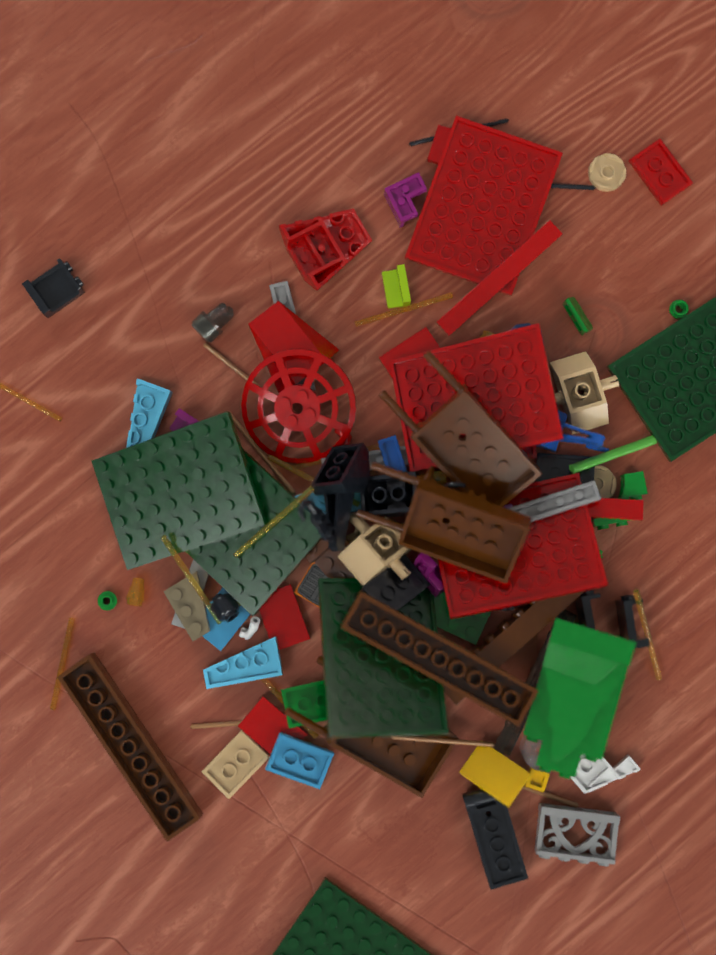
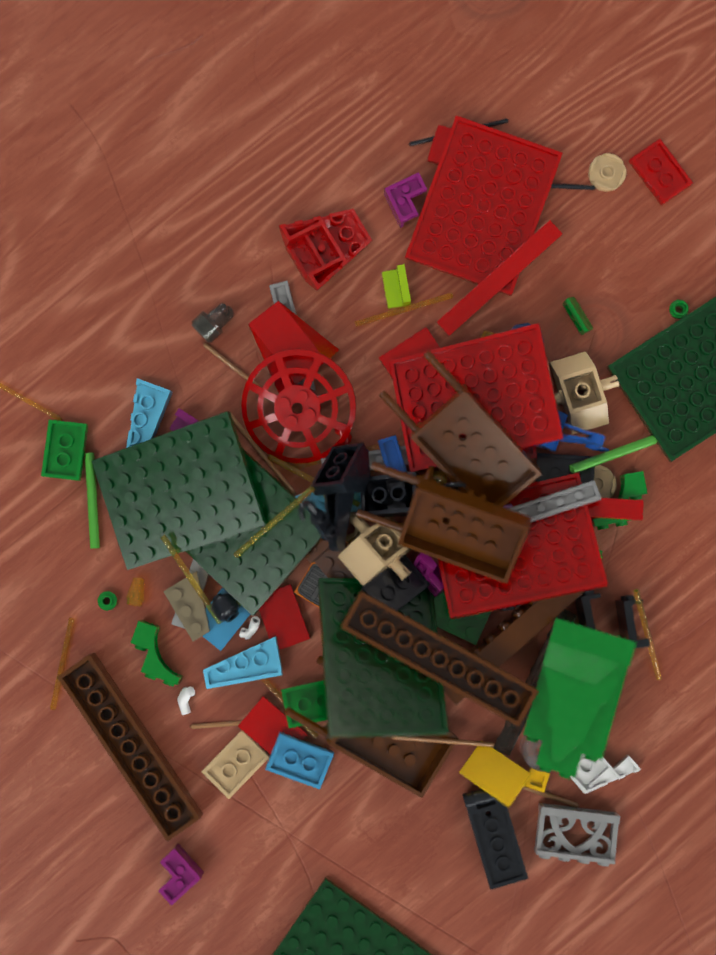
black panel [22,258,85,318] -> none
none -> green plate [41,420,88,481]
none -> bright green piece [85,453,100,549]
none -> green arch [130,620,183,687]
none -> magenta panel [158,843,204,906]
none -> white arm [177,686,195,715]

